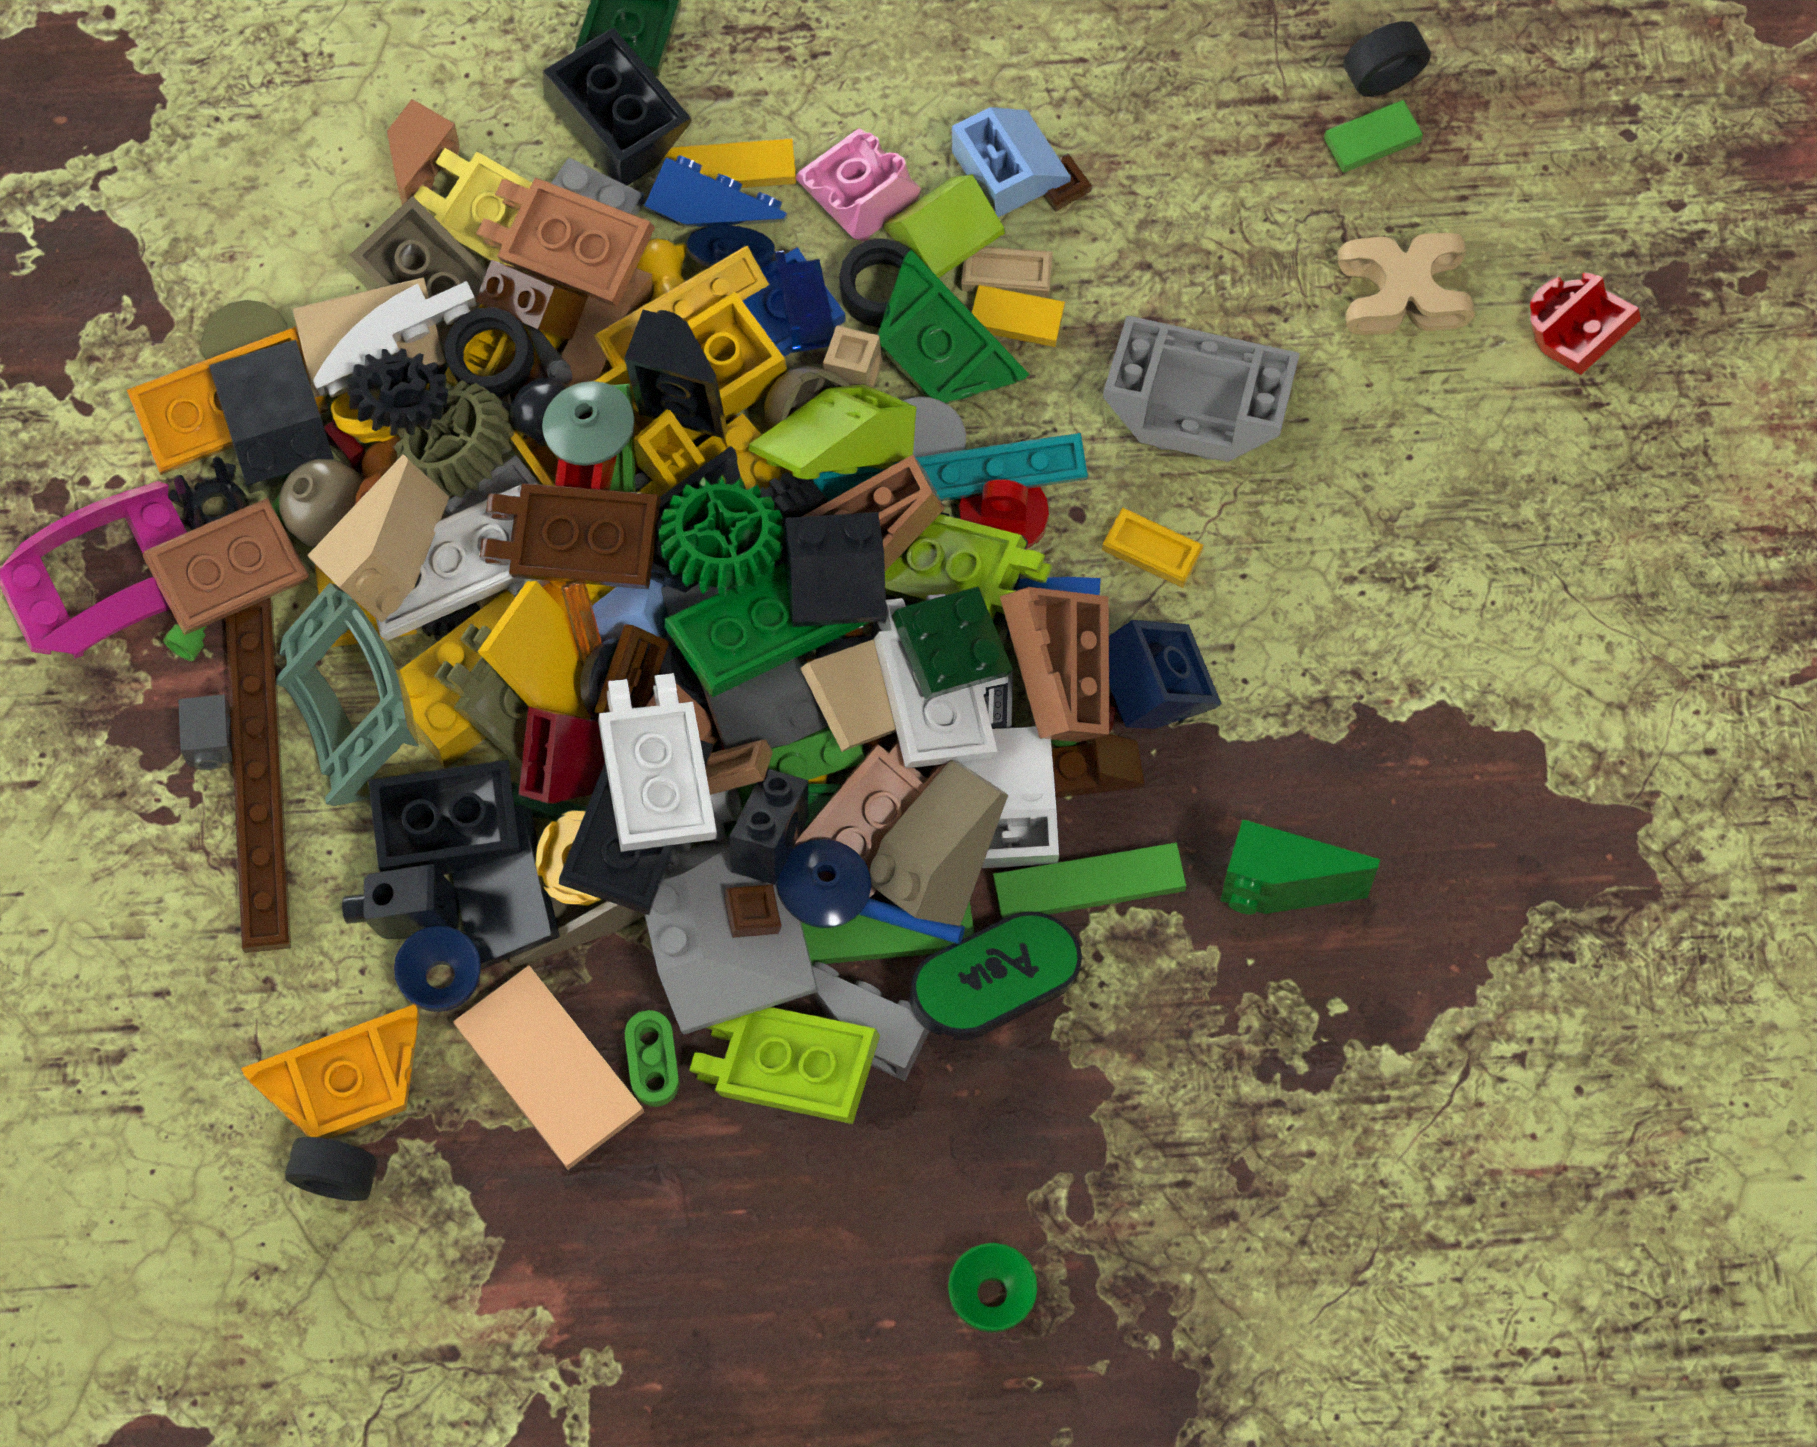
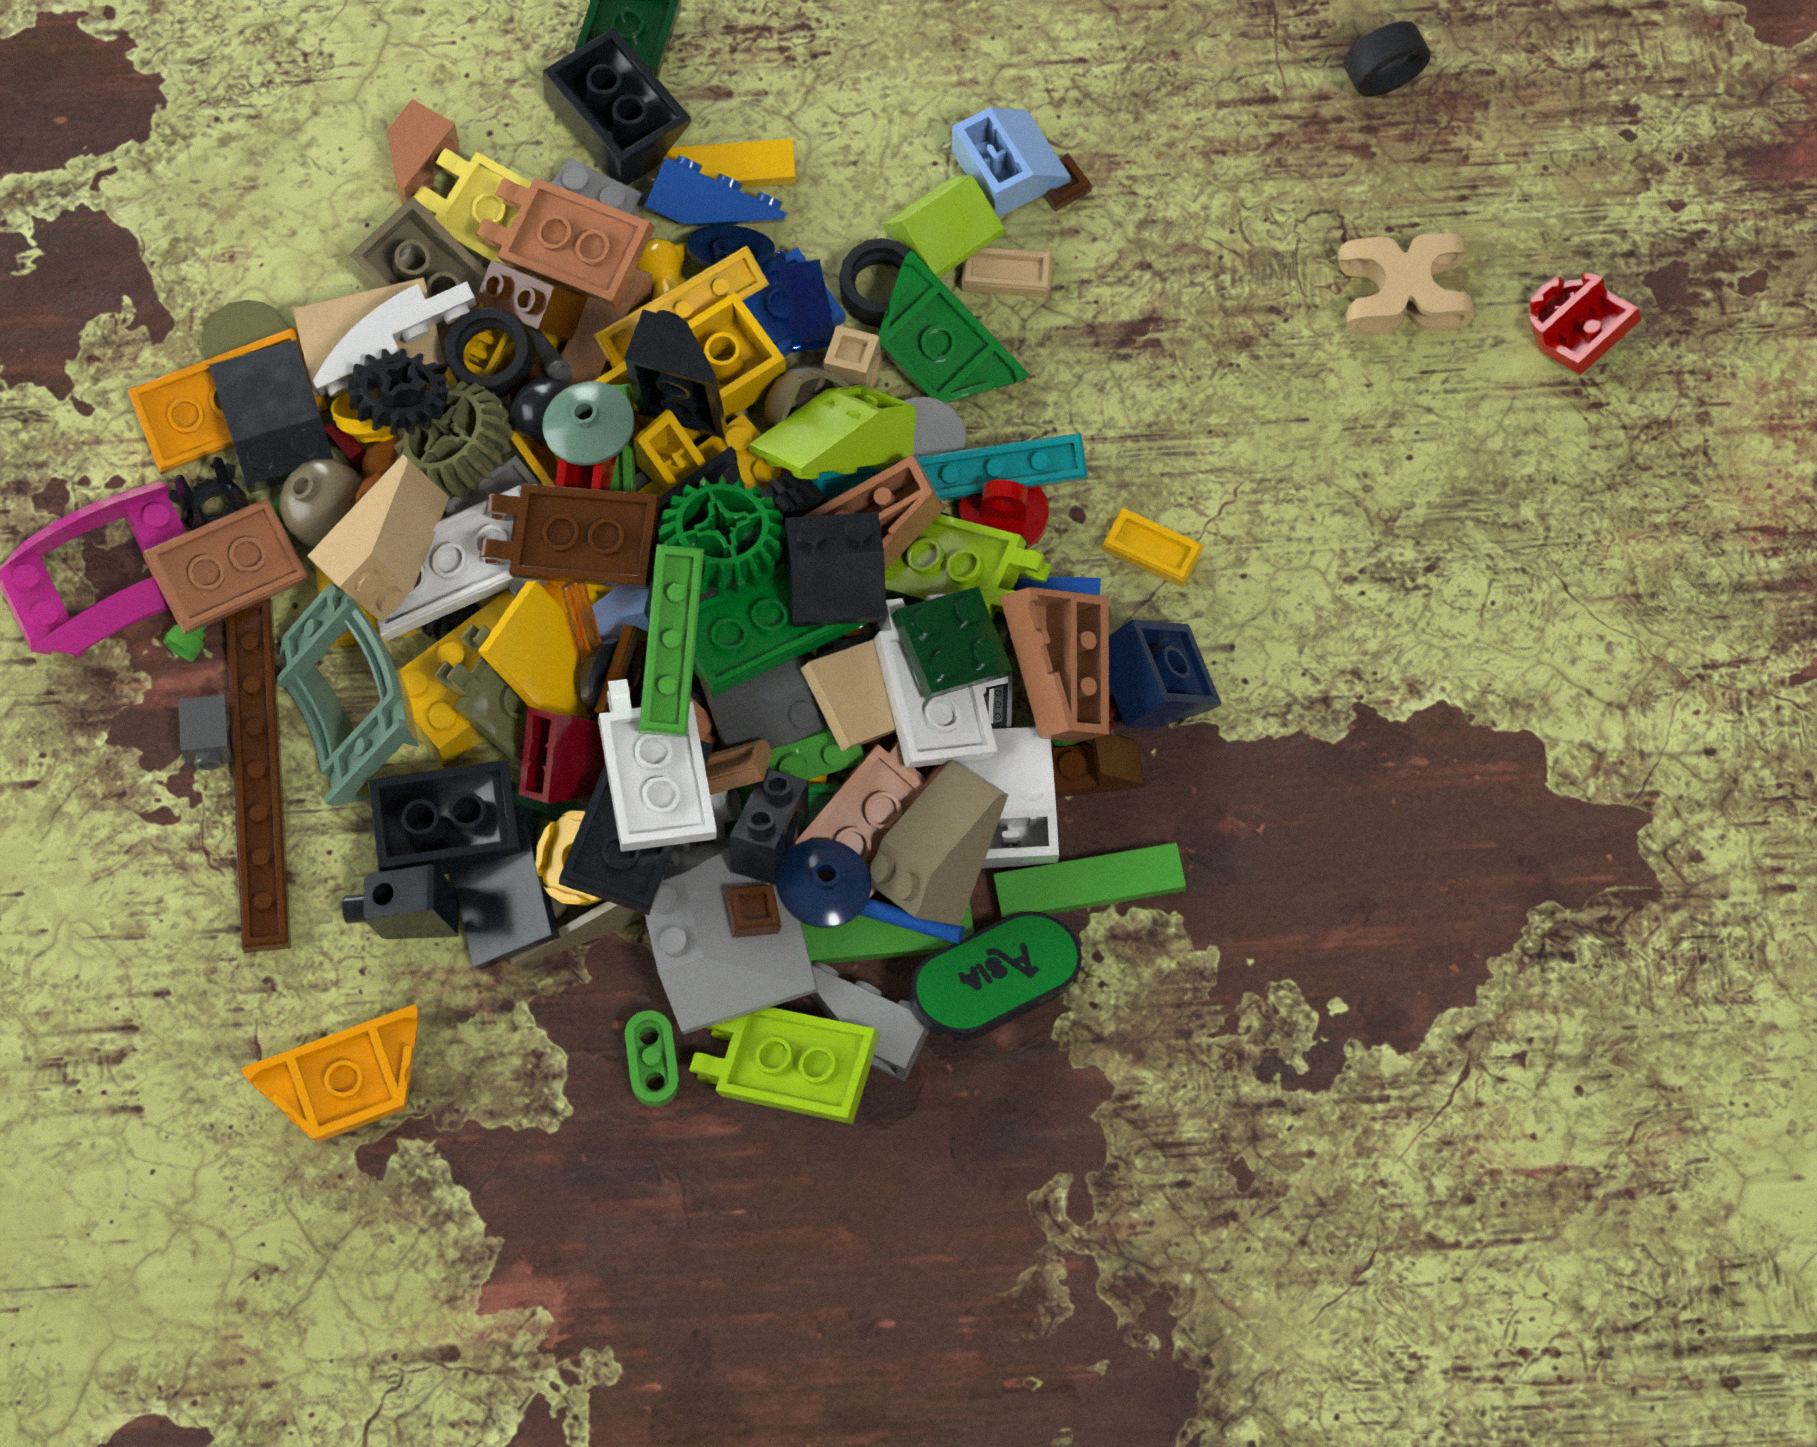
black tyre [285,1137,378,1201] -> none
dark blue piece [394,926,481,1012] -> none
light nougat tile [453,965,644,1170] -> none
bright pink slope [796,128,921,242] -> none
green piece [948,1243,1037,1333] -> none
yellow tile [972,285,1065,347] -> none
light grey slope [1103,315,1300,462] -> none
green slope [1220,819,1380,915] -> none
bright green tile [1324,100,1423,173] -> none
none -> bright green tile [639,544,704,738]

